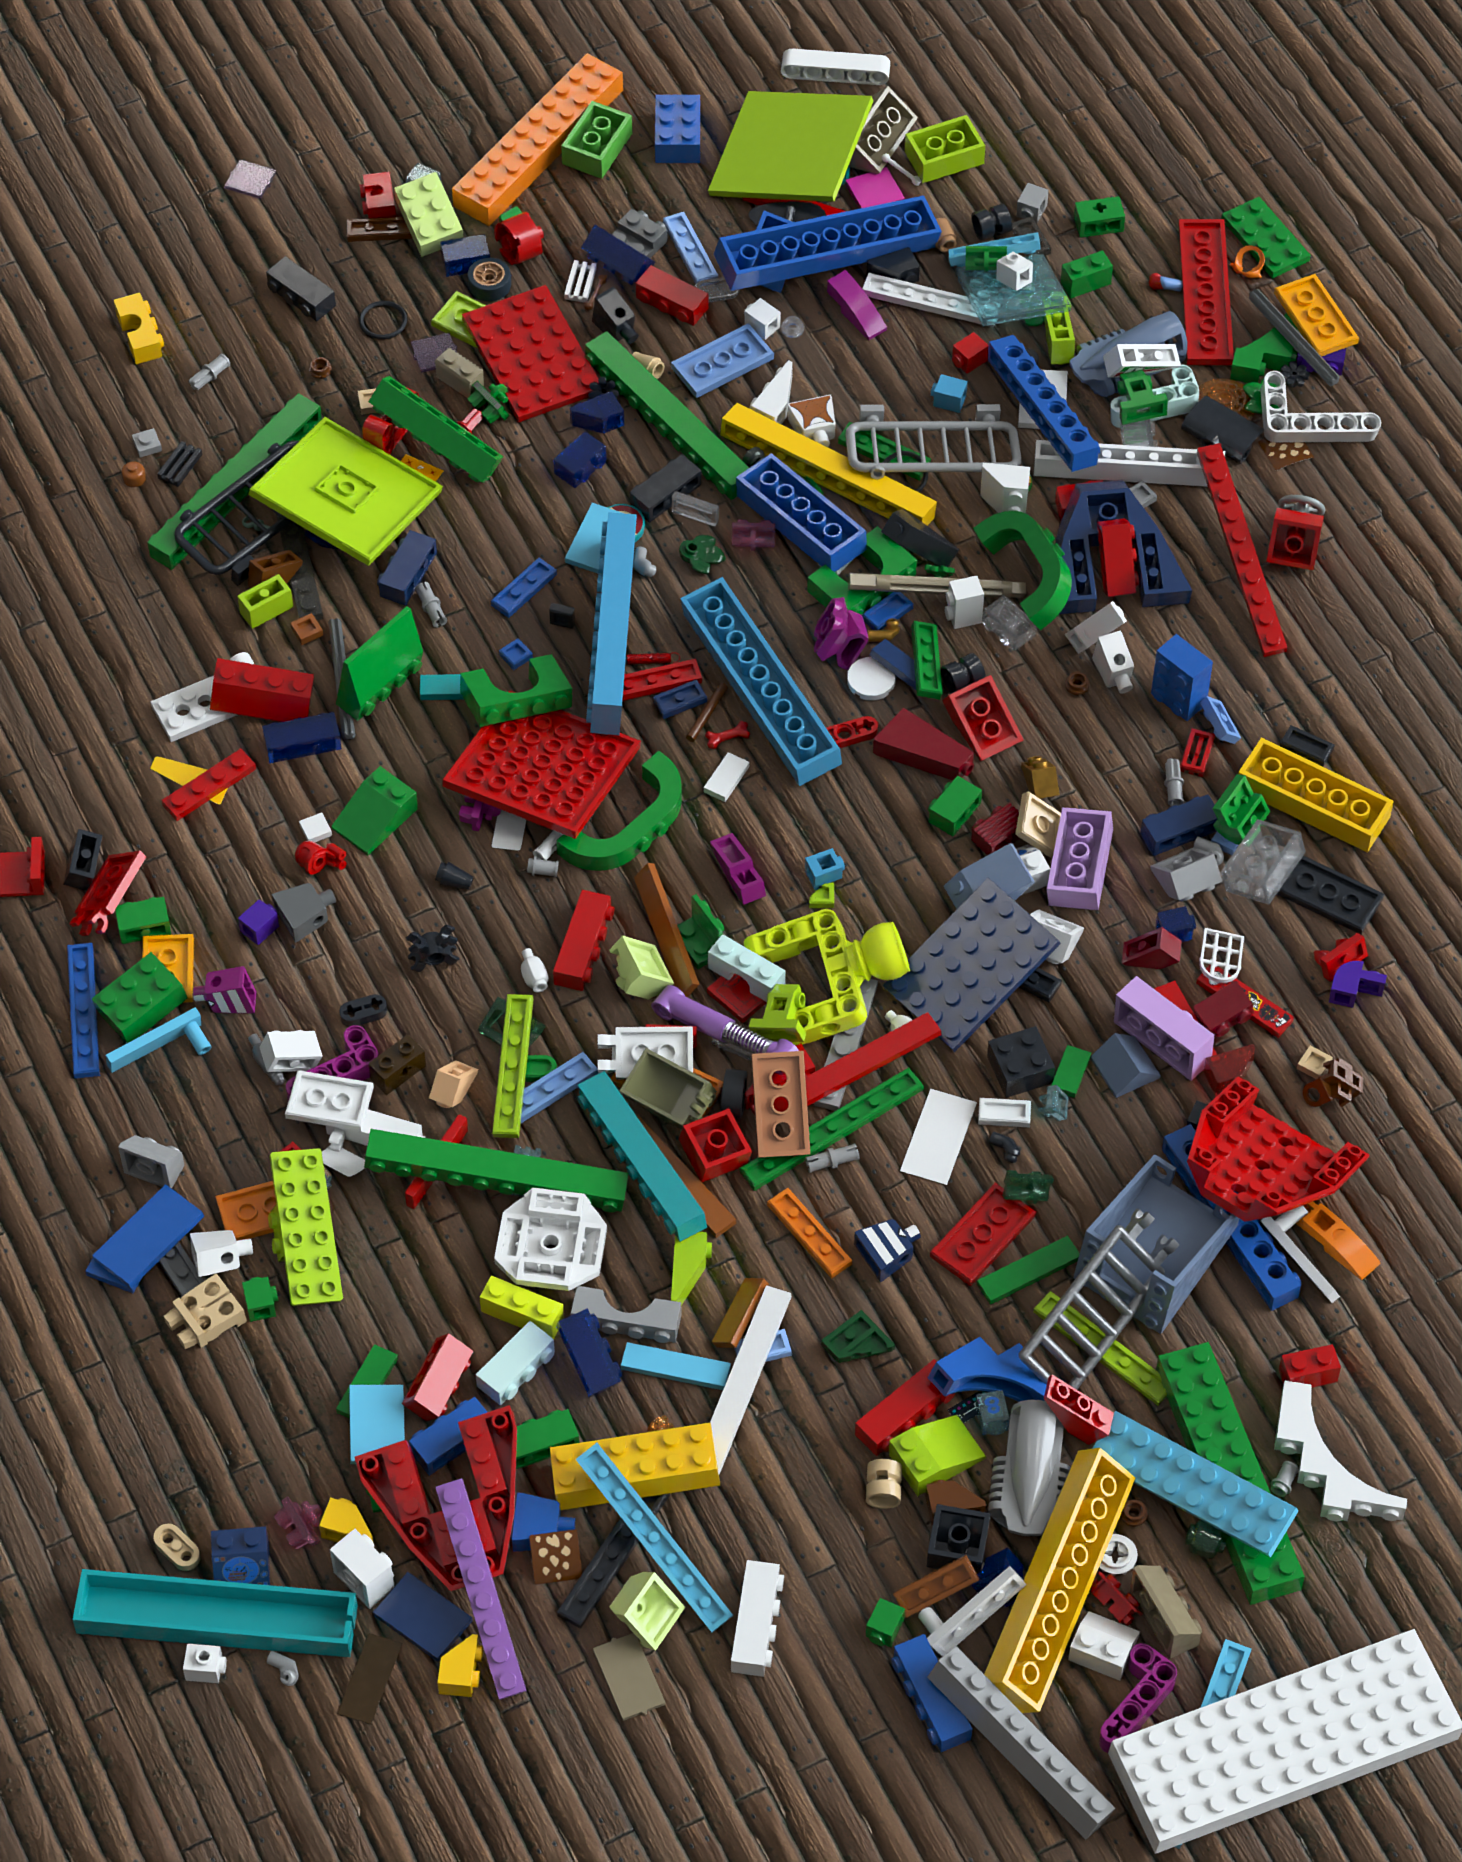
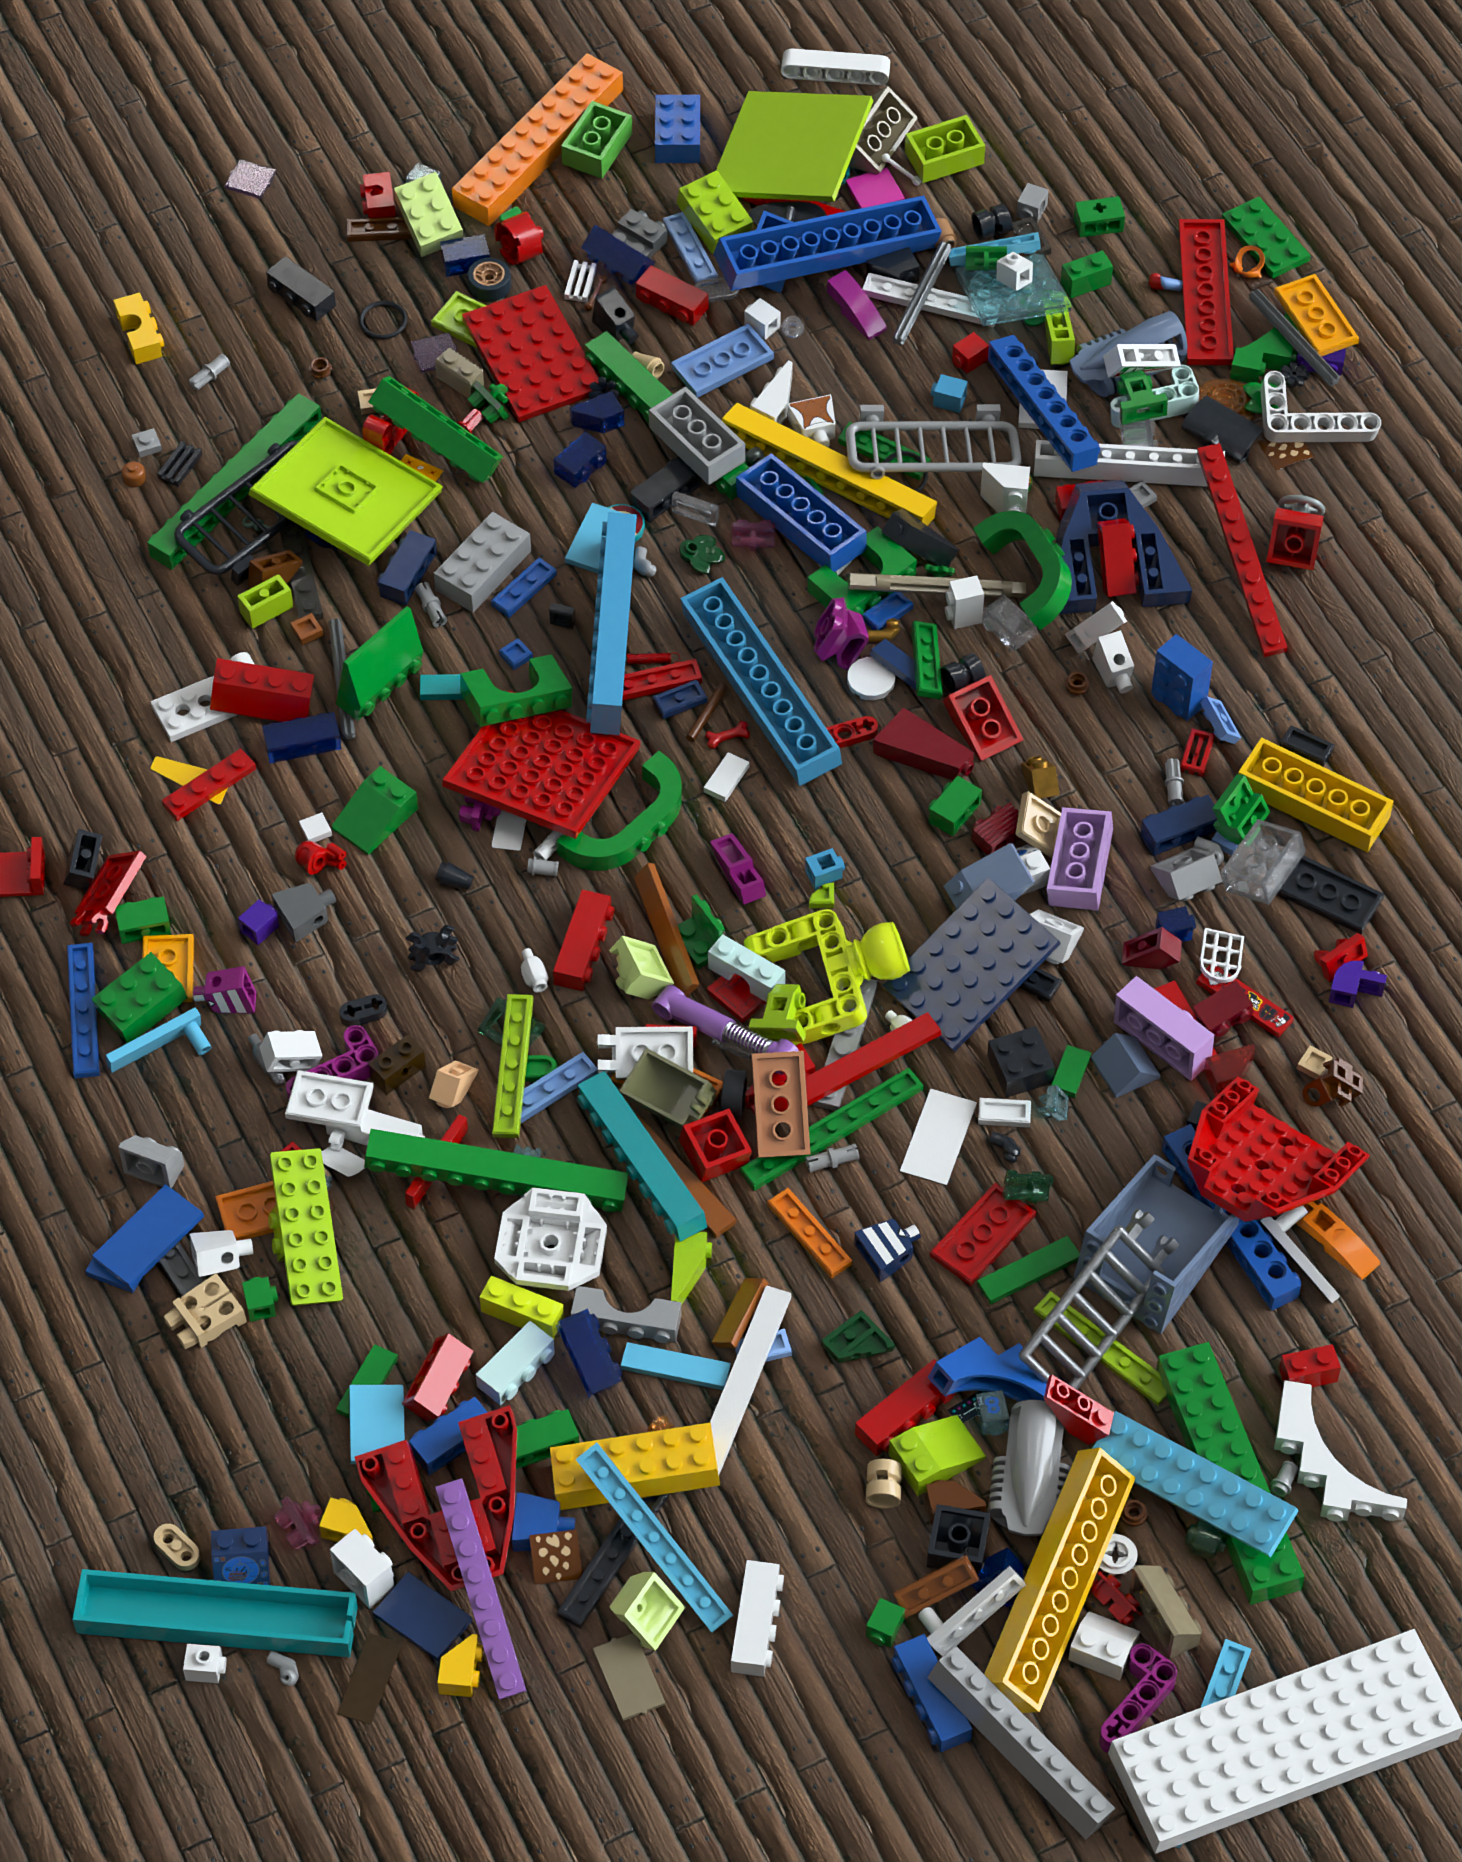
none -> light grey brick [434,512,531,612]
none -> light grey brick [649,387,745,485]
none -> lime brick [676,170,753,254]
none -> dark grey axle [892,242,951,346]

